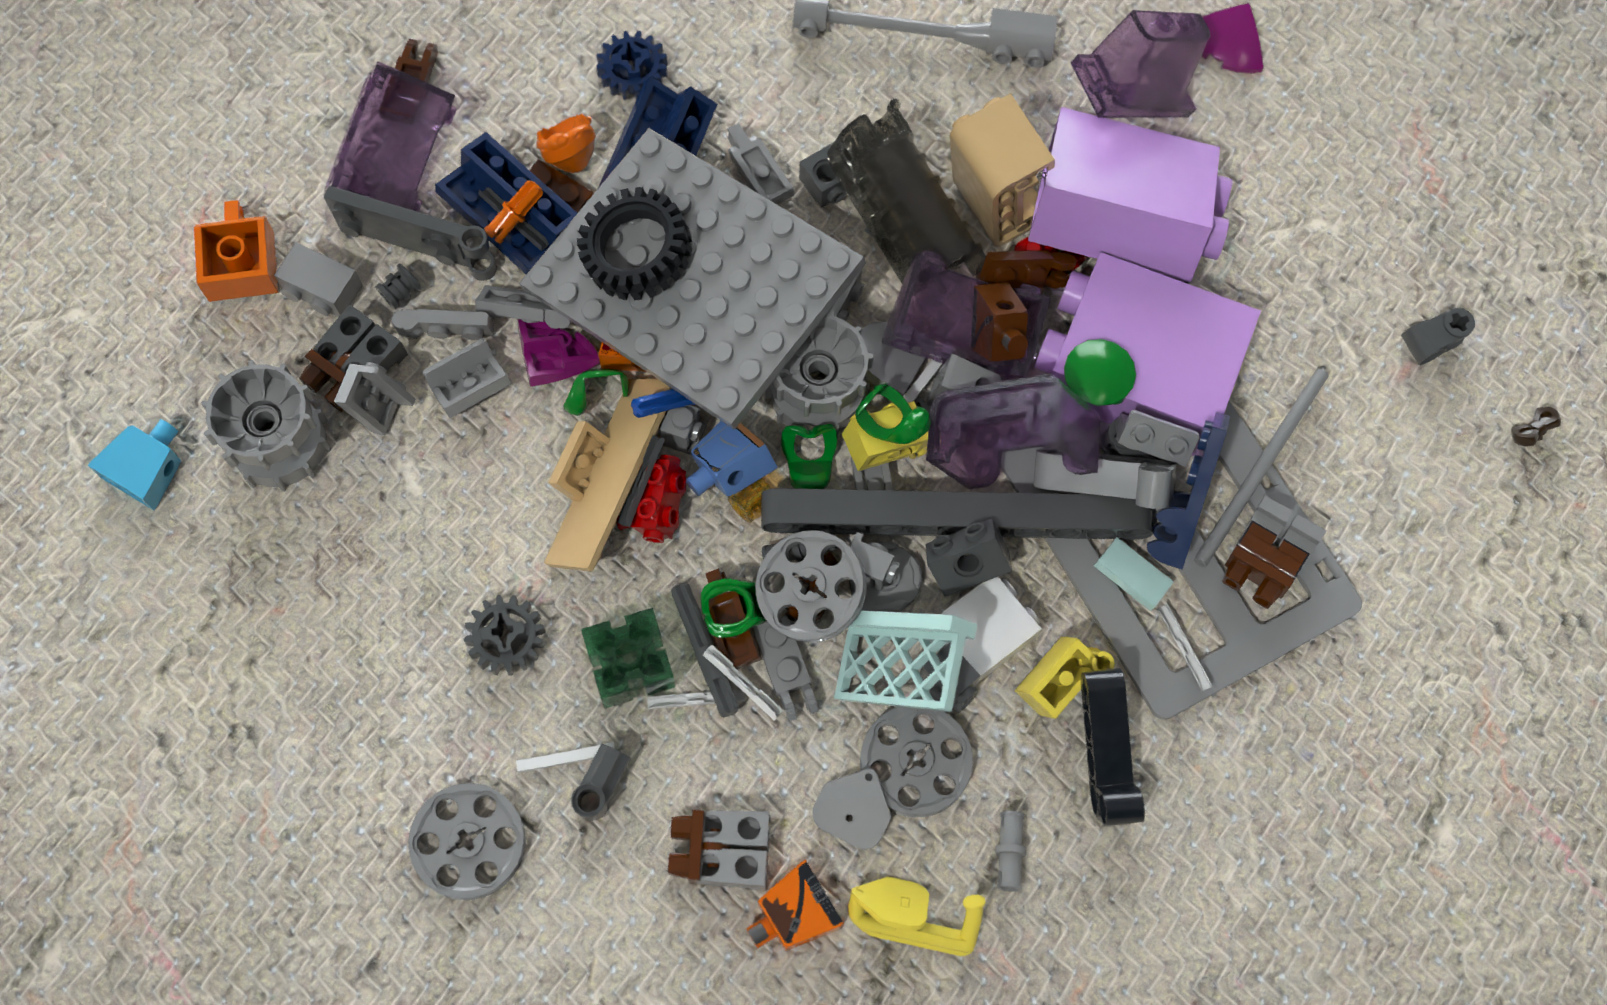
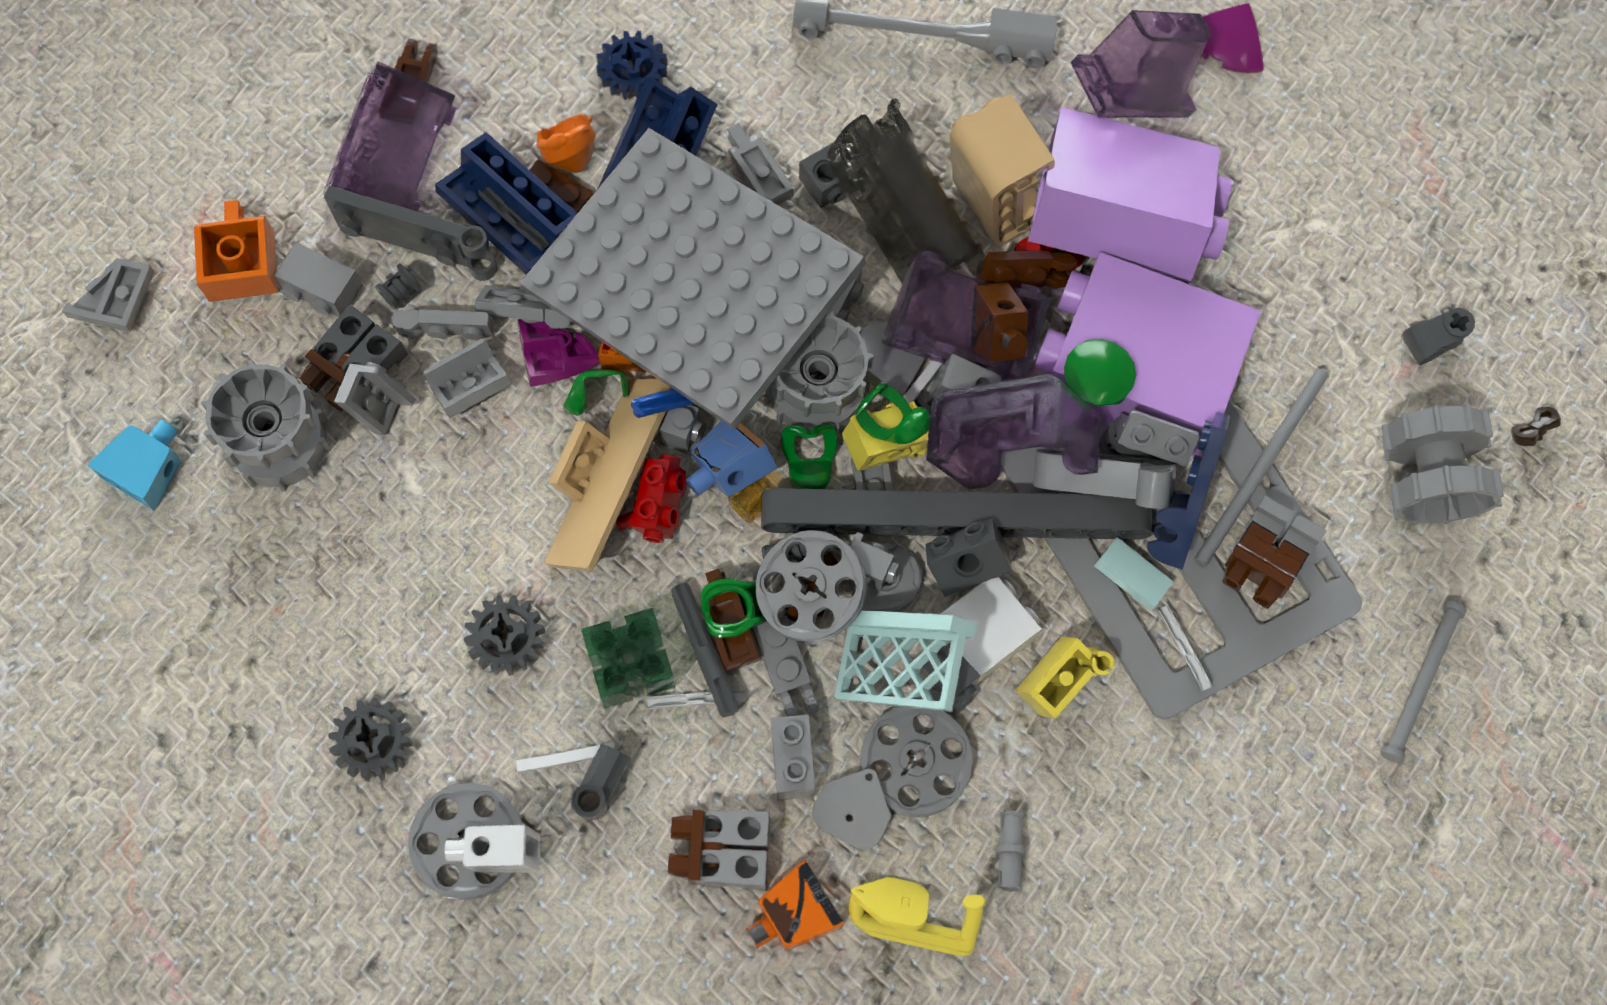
orange axle [484,180,543,244] -> none
black tyre [577,187,692,301] -> none
dark grey piece [617,435,665,527] -> none
white piece [703,645,783,721] -> none
black beam [1081,668,1145,826] -> none
none -> light grey wing [62,258,155,332]
none -> dark grey gear [328,698,413,781]
none -> white torso [445,825,540,873]
none -> light grey brick [771,715,815,800]
none -> light grey piece [1381,404,1504,525]
none -> light grey bar [1381,601,1467,763]

